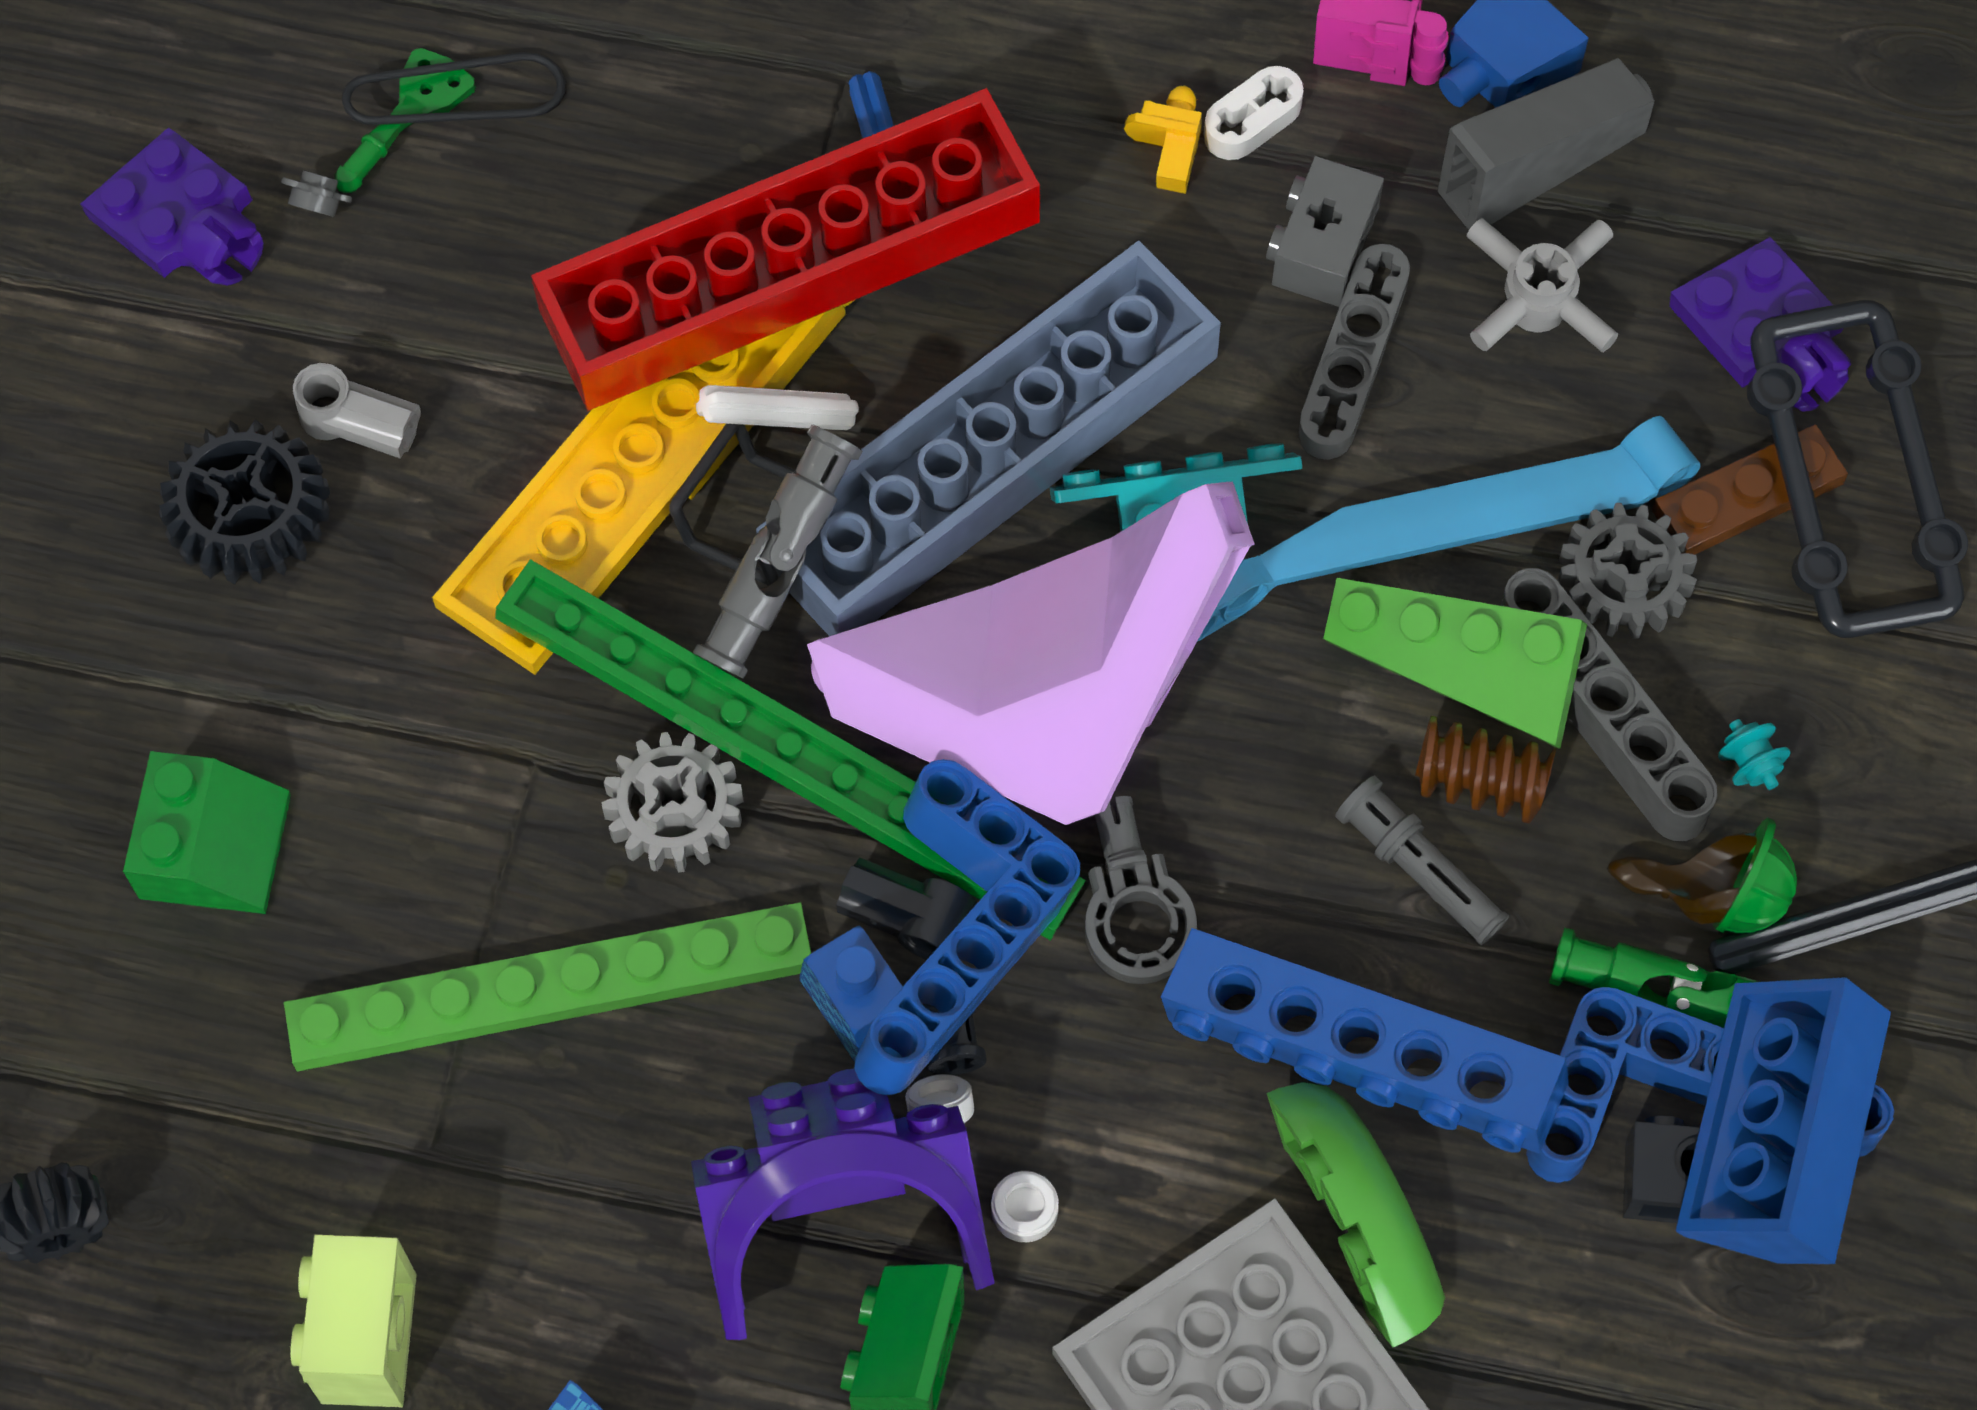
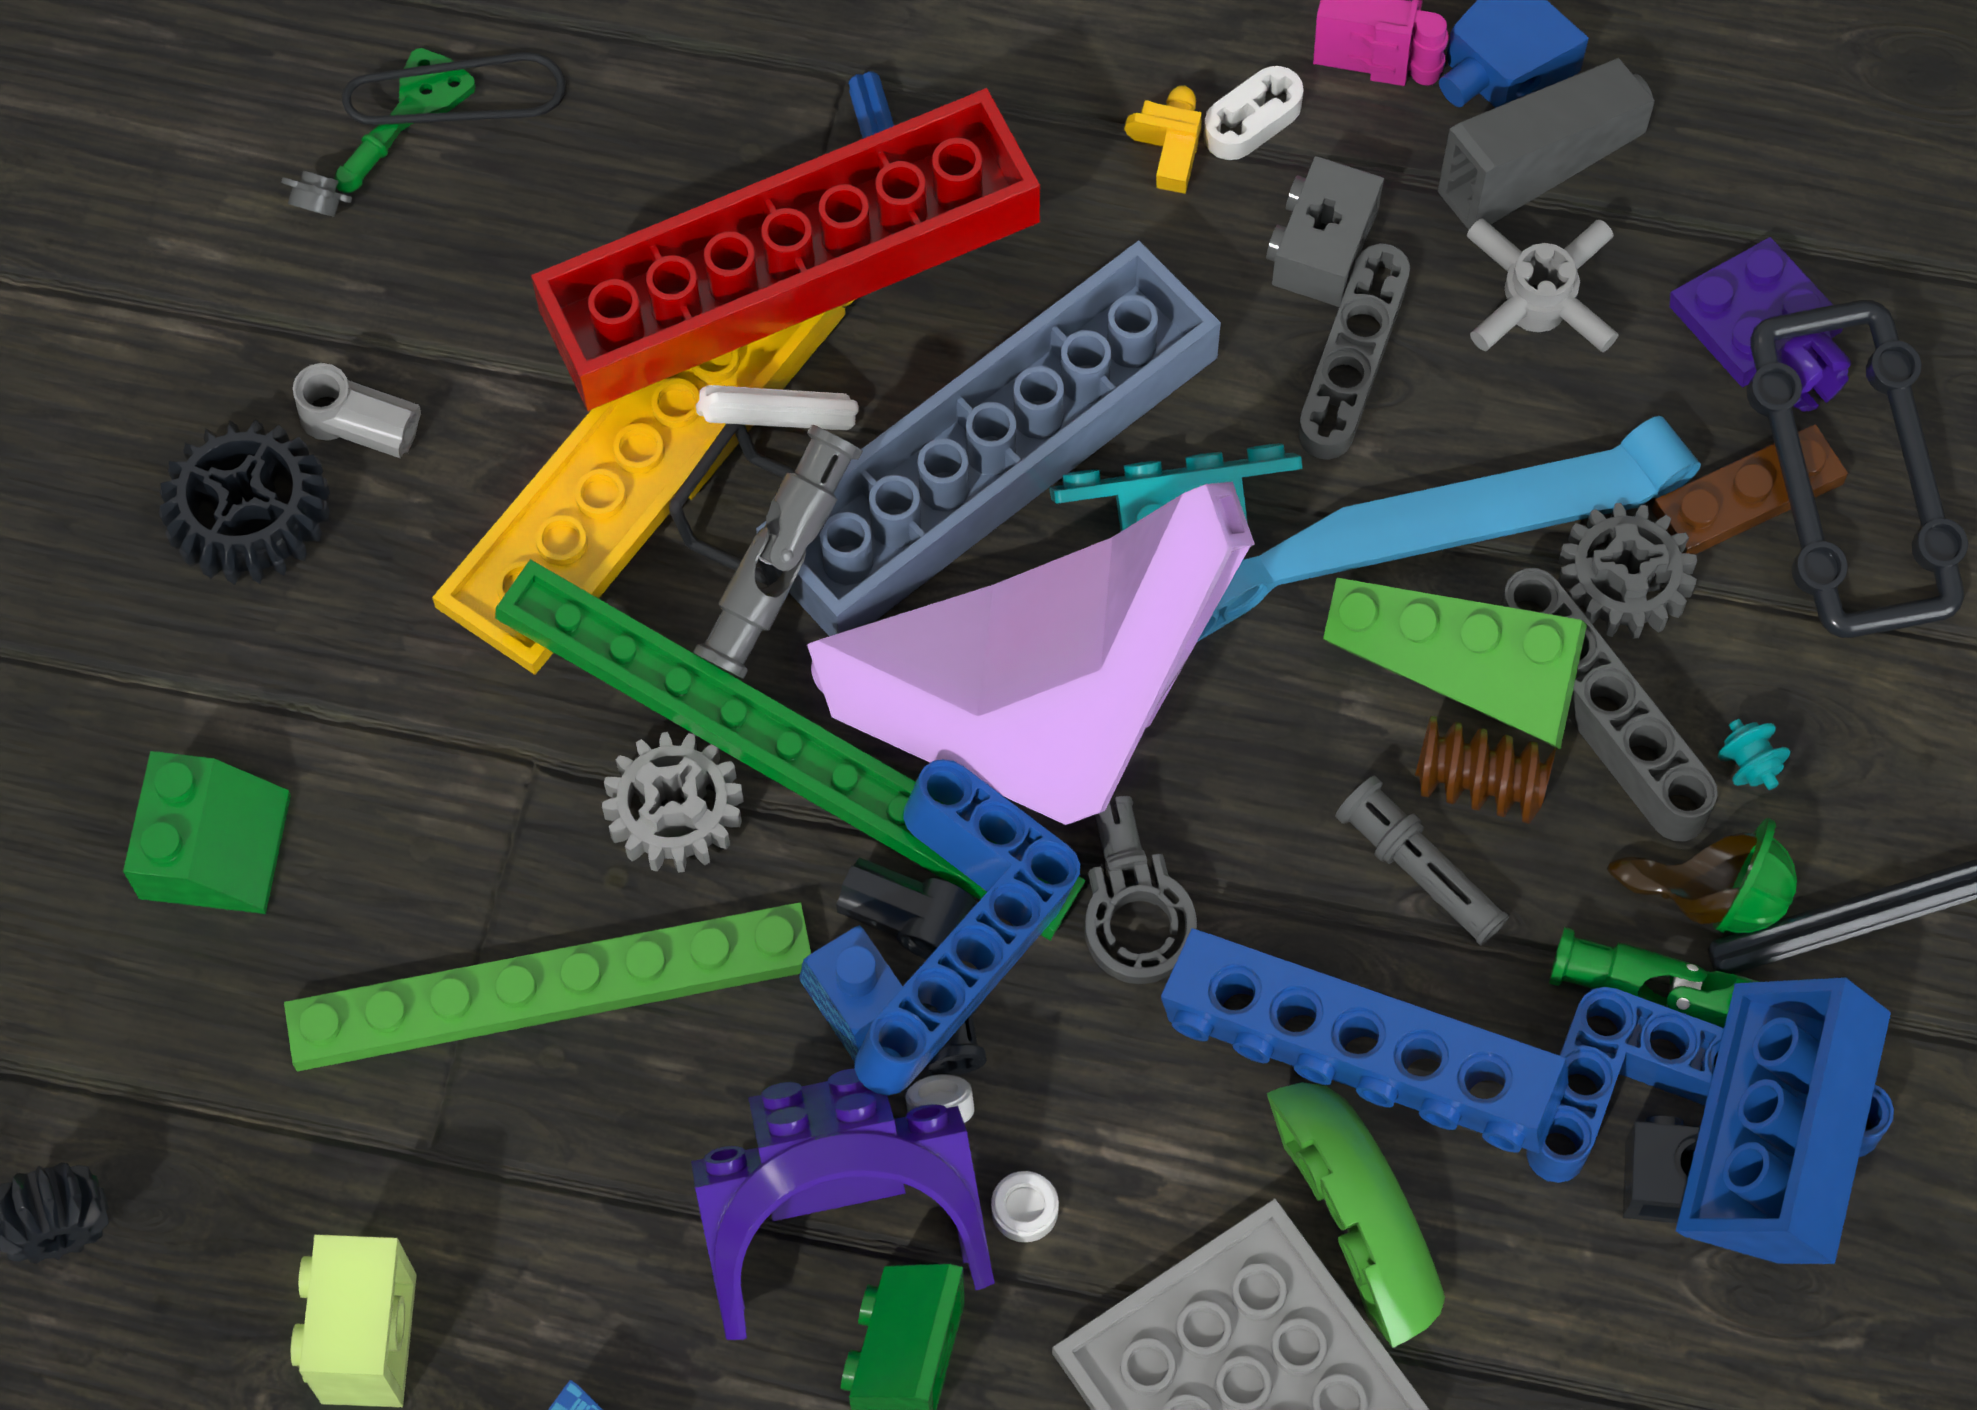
dark purple plate [80,127,264,286] -> none

